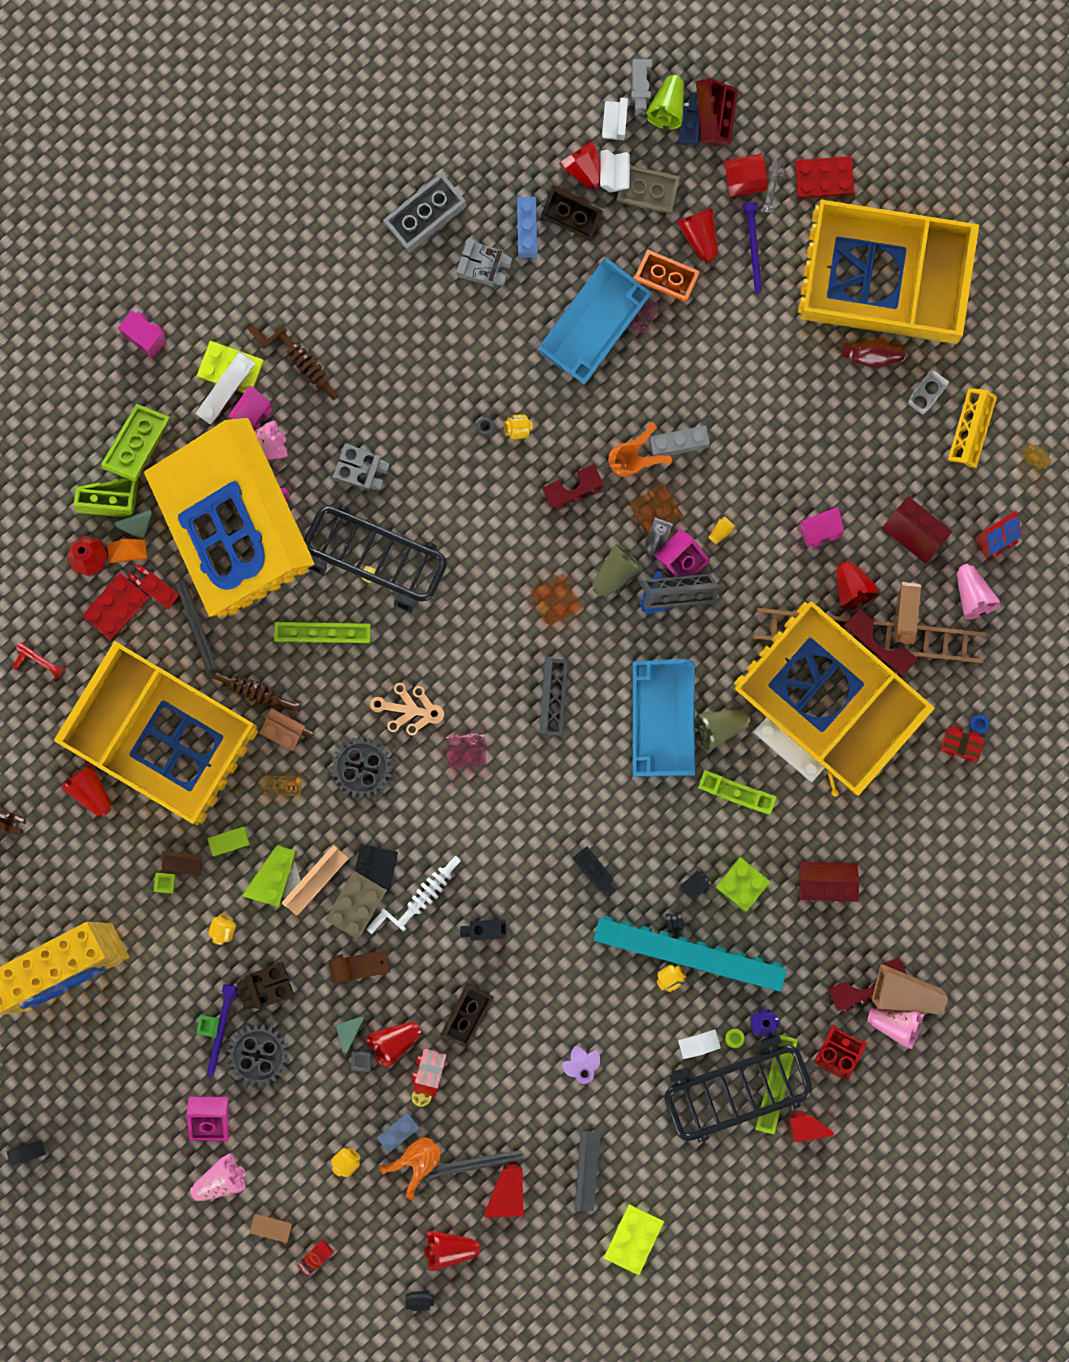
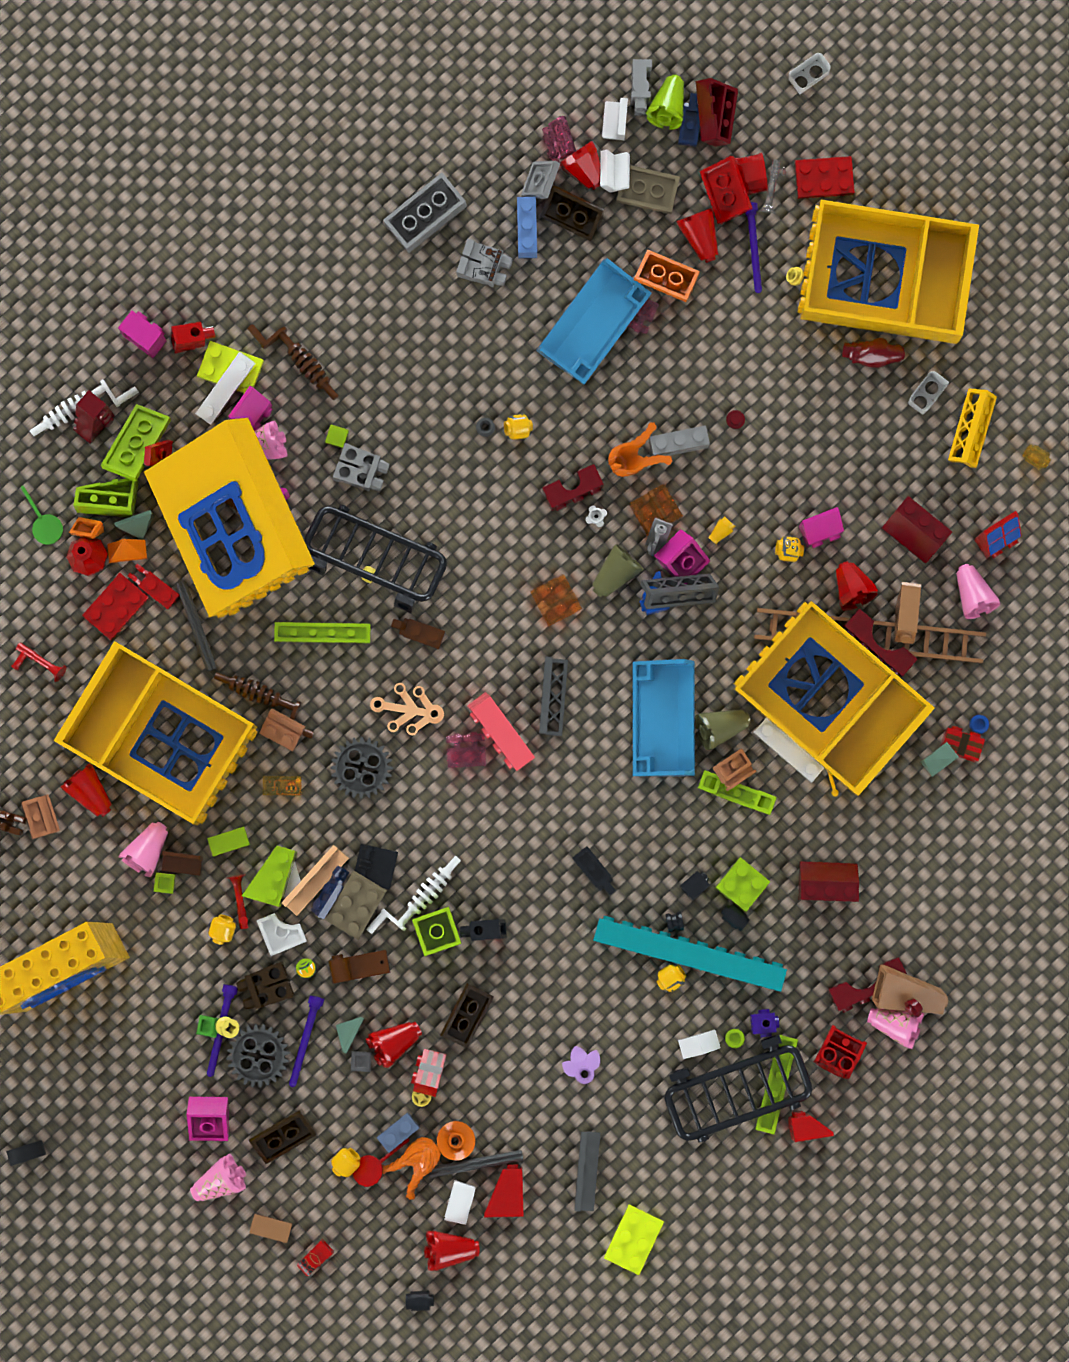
none -> bright green piece [21,486,63,545]
none -> nougat plate [21,794,60,840]
none -> white piece [30,379,139,436]
none -> orange slope [69,517,104,539]
none -> dark red wedge [73,390,115,444]
none -> bright pink cone [118,822,168,877]
none -> red plate [144,440,173,466]
none -> red torso [170,322,215,354]
none -> light yellow wheel [215,1016,239,1038]
none -> red piece [226,874,249,929]
none -> dark brown slope [249,1109,316,1164]
none -> white tile [256,913,307,956]
none -> dark purple piece [289,995,325,1087]
none -> tile [296,958,316,978]
none -> dark blue hinge [311,866,349,919]
none -> lime tile [325,425,349,449]
none -> red piece [353,1138,410,1187]
none -> reddish brown hinge [391,618,445,650]
none -> lime brick [412,907,462,956]
none -> orange dish [437,1121,475,1161]
none -> white piece [444,1180,476,1225]
none -> coral wedge [467,692,535,771]
none -> light grey plate [521,161,560,199]
none -> clear pink plate [542,116,576,163]
none -> white plate [586,506,607,527]
none -> red plate [699,156,753,224]
none -> nougat plate [712,748,757,791]
none -> black brick [721,904,750,931]
none -> dark red plate [726,410,745,429]
none -> yellow head [775,536,804,562]
none -> light yellow plate [786,267,804,286]
none -> white piece [789,53,830,94]
none -> dark red plate [905,999,923,1017]
none -> sand green slope [921,742,959,777]

